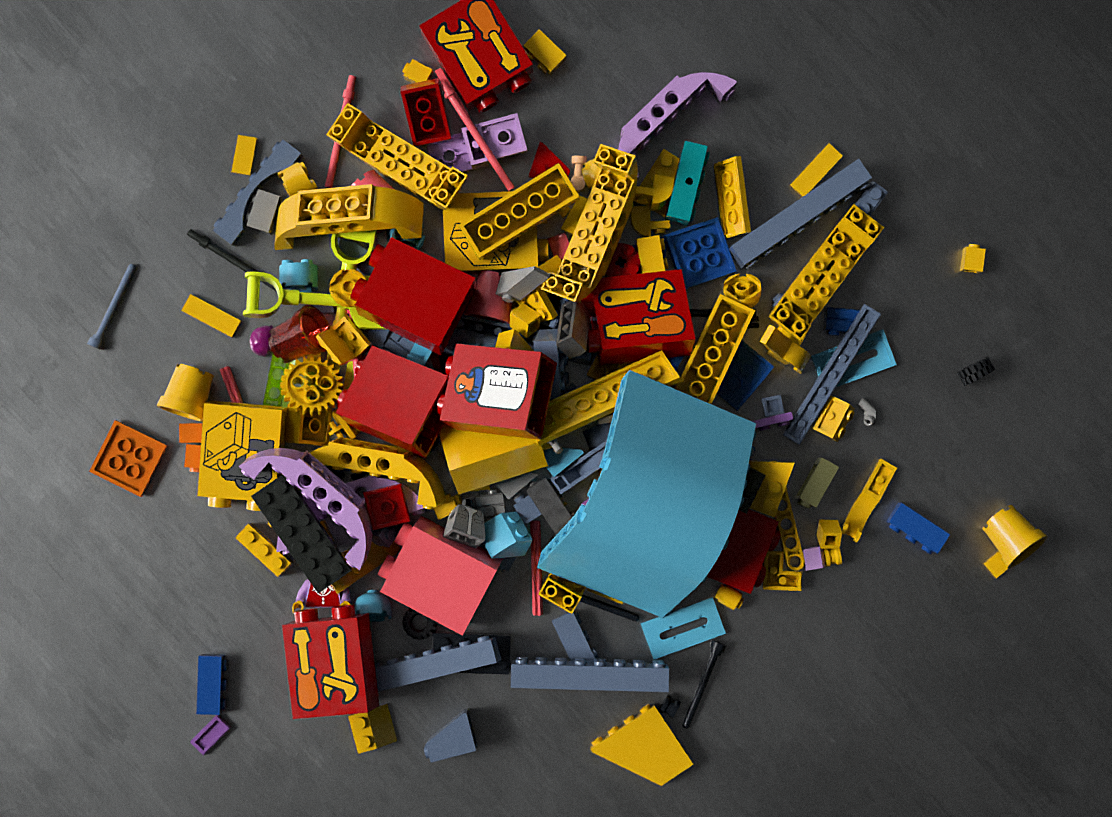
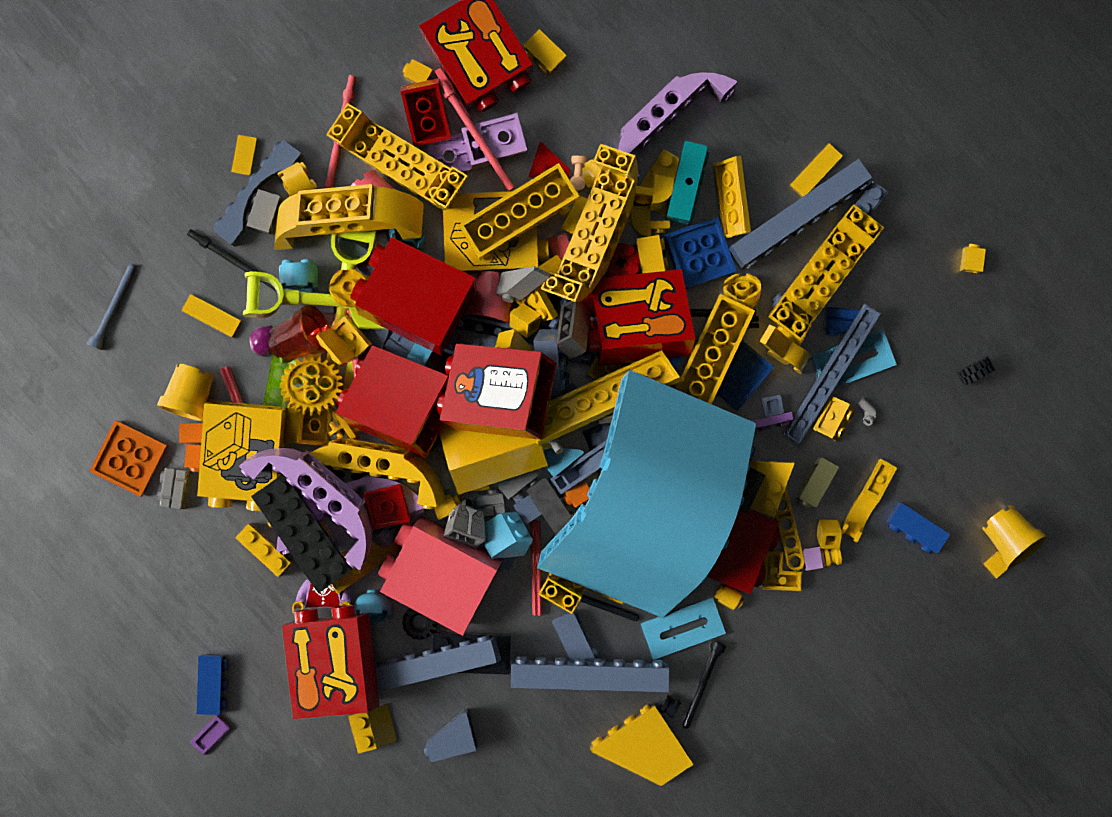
none -> light grey brick [157,468,190,509]
none -> orange brick [563,479,590,508]

